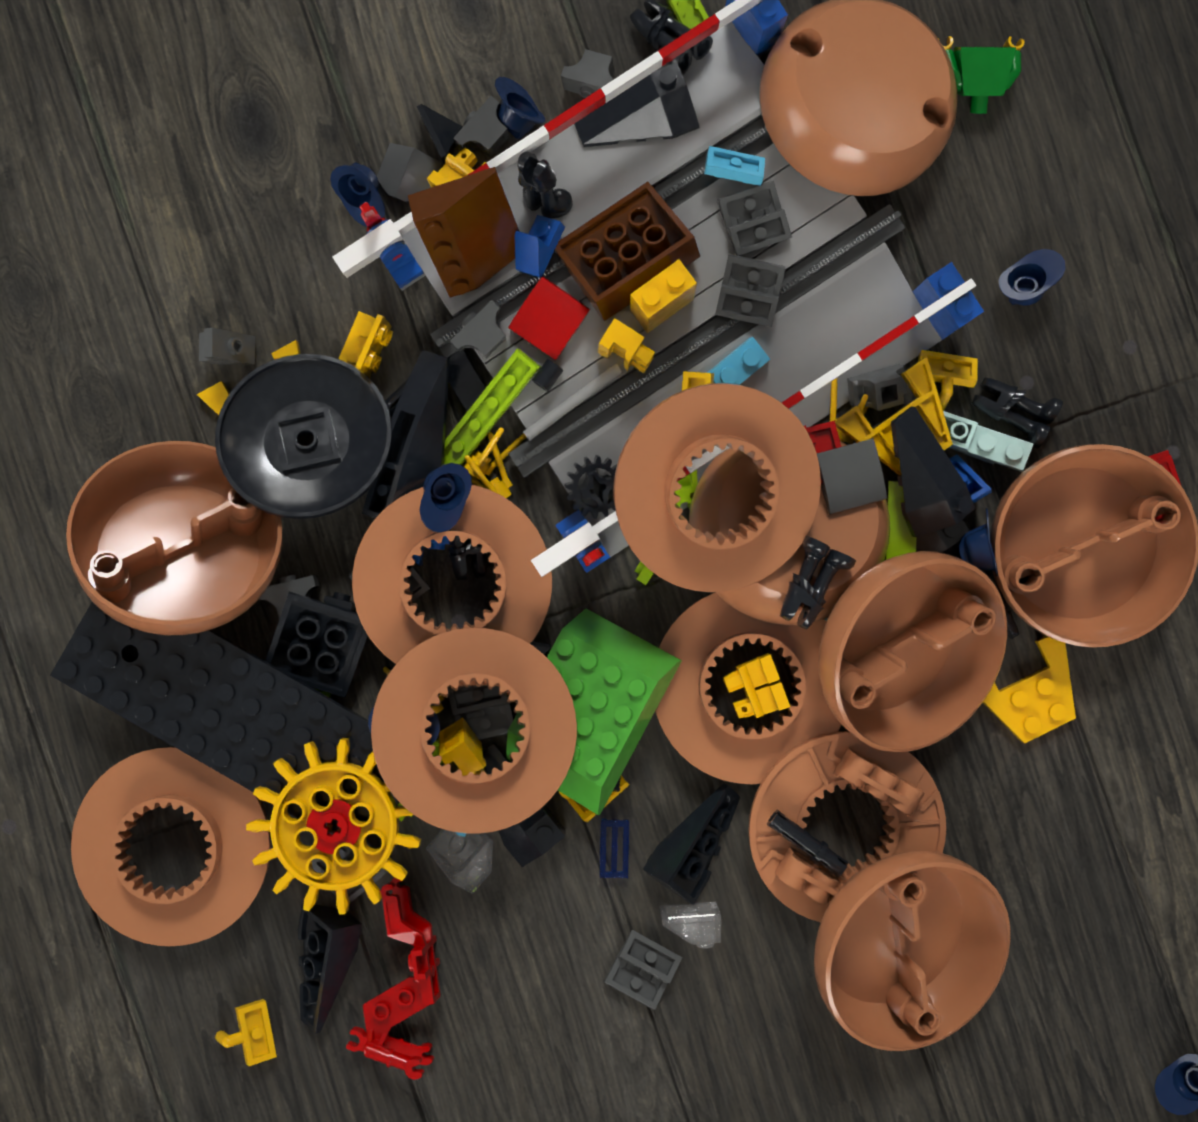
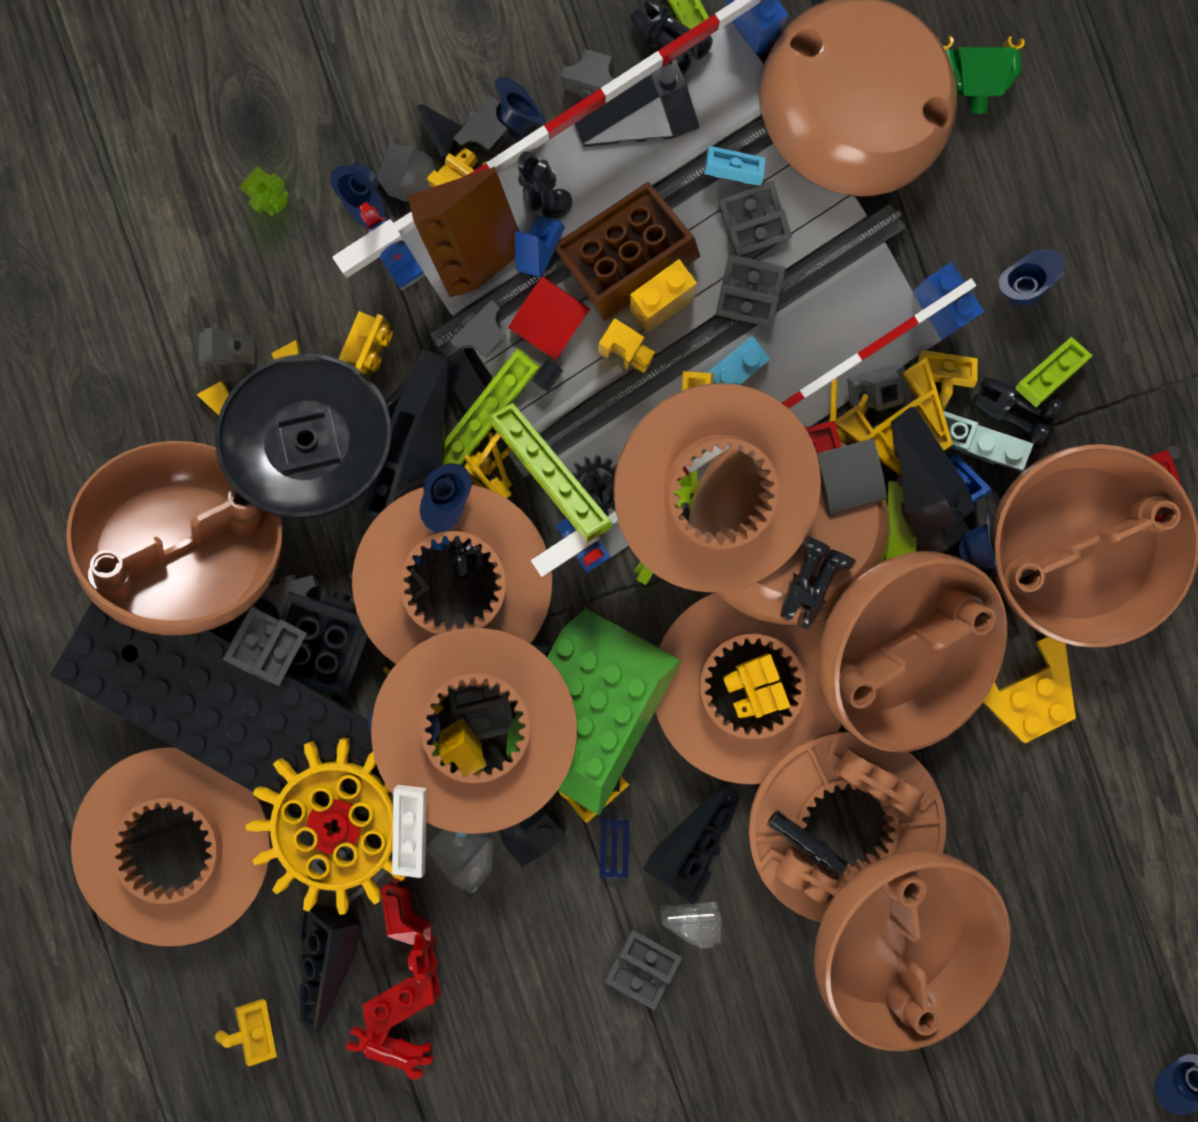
none -> dark grey slope [222,607,307,686]
none -> clear neon green brick [239,166,290,217]
none -> white plate [392,785,427,878]
none -> lime tile [488,403,612,542]
none -> lime plate [1015,337,1093,408]

